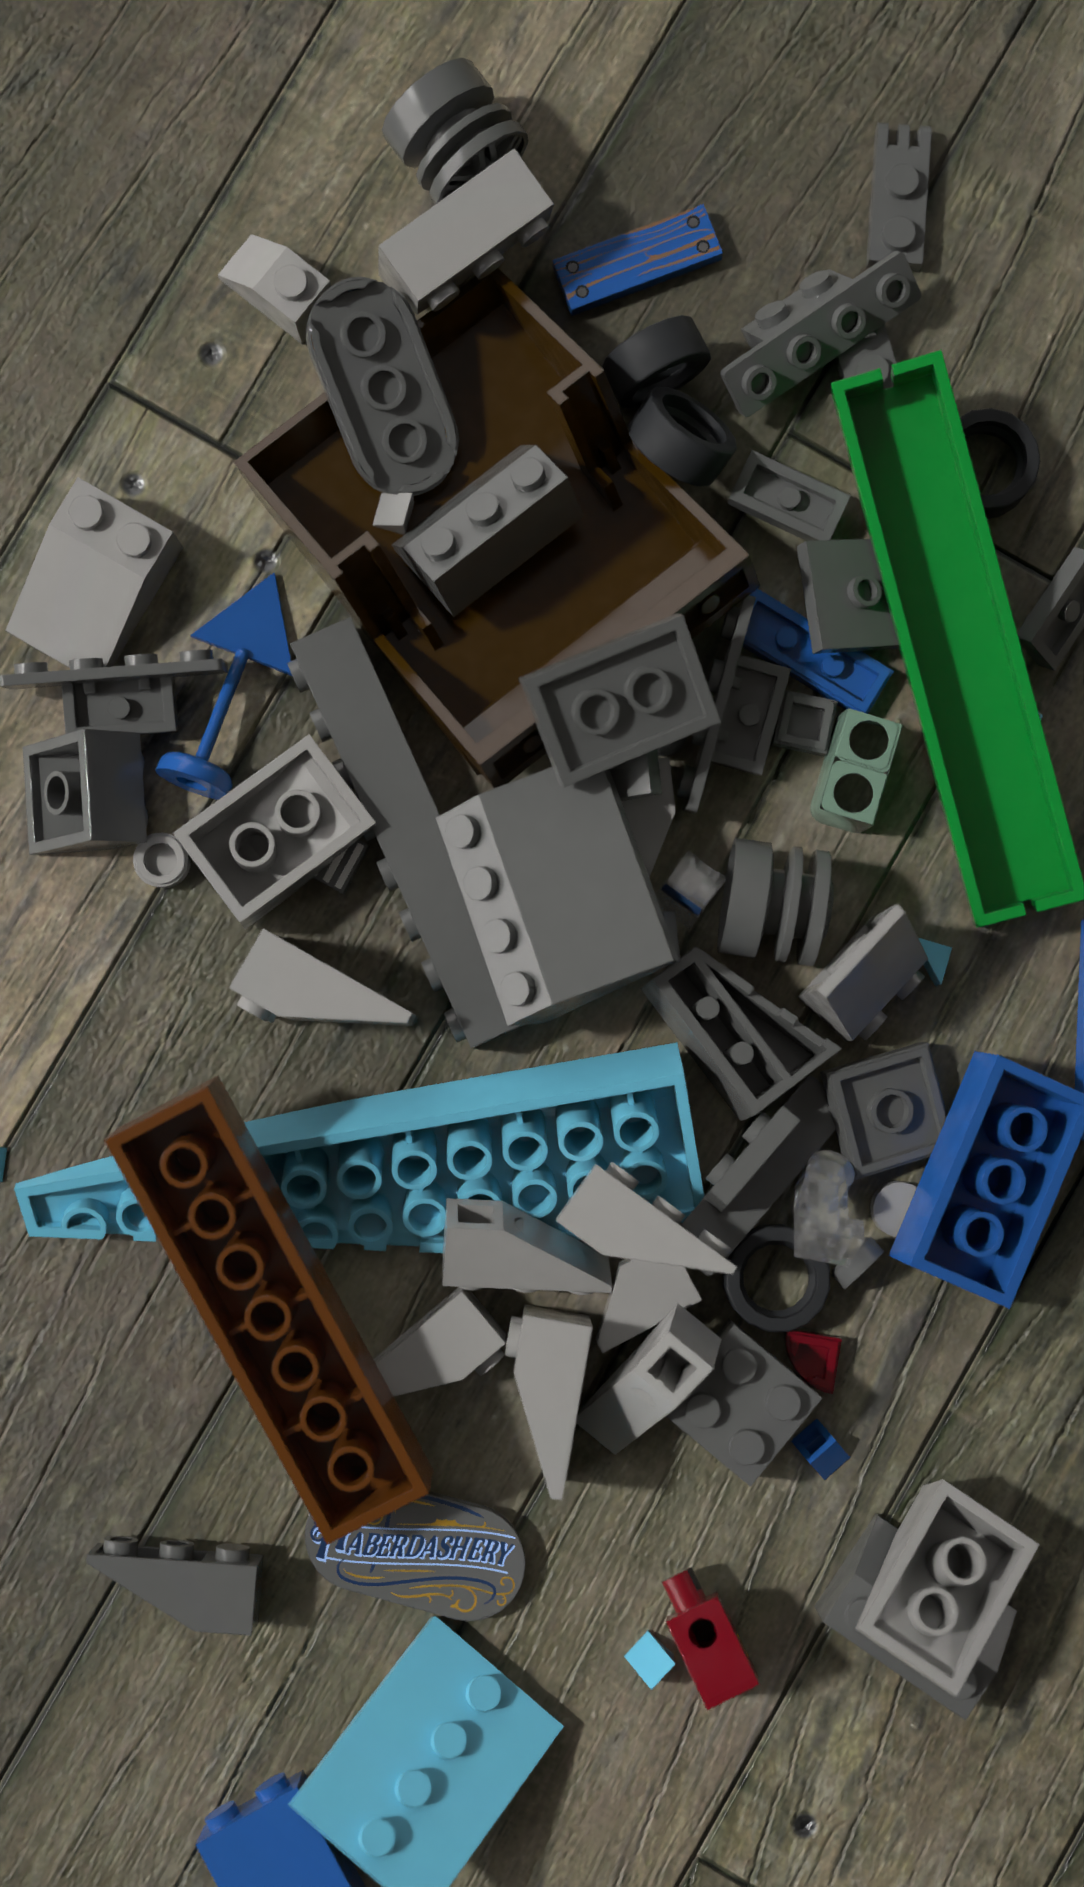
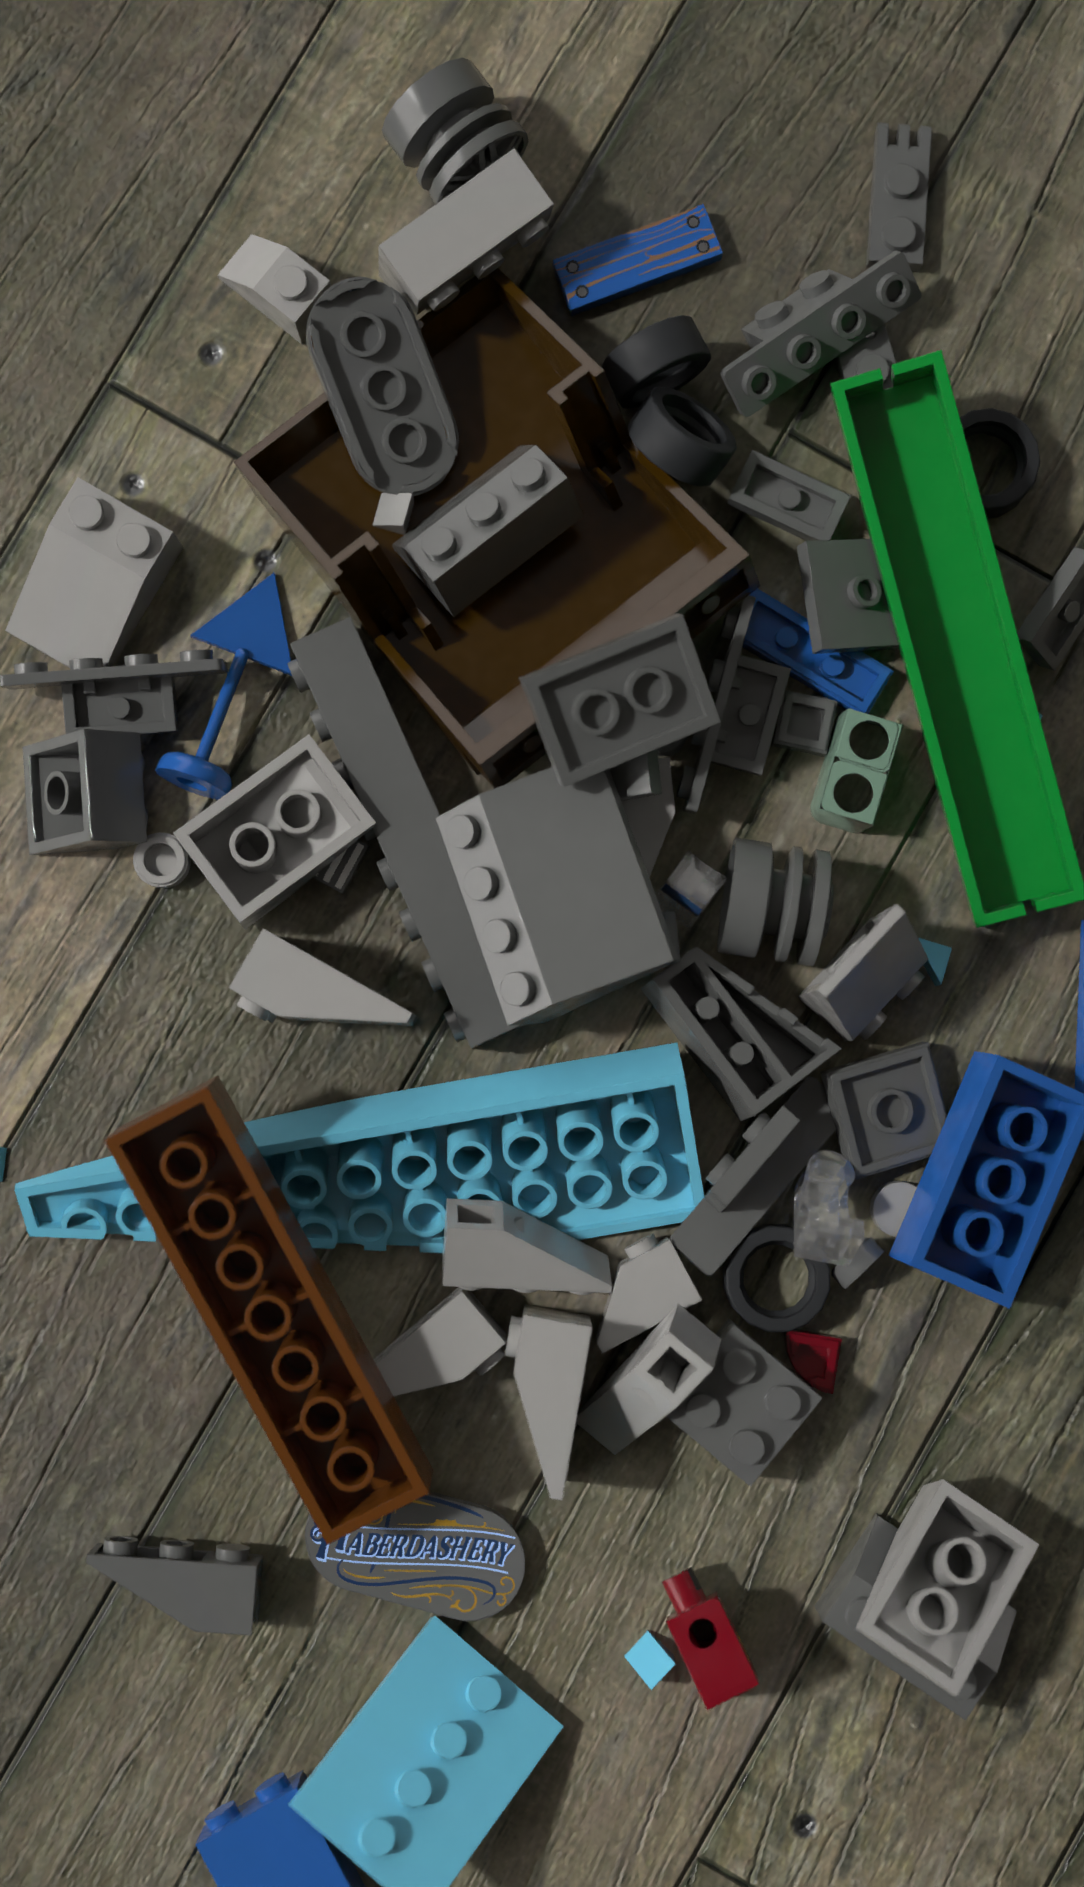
light grey slope [555,1162,737,1274] -> none
blue piece [791,1419,851,1480] -> none

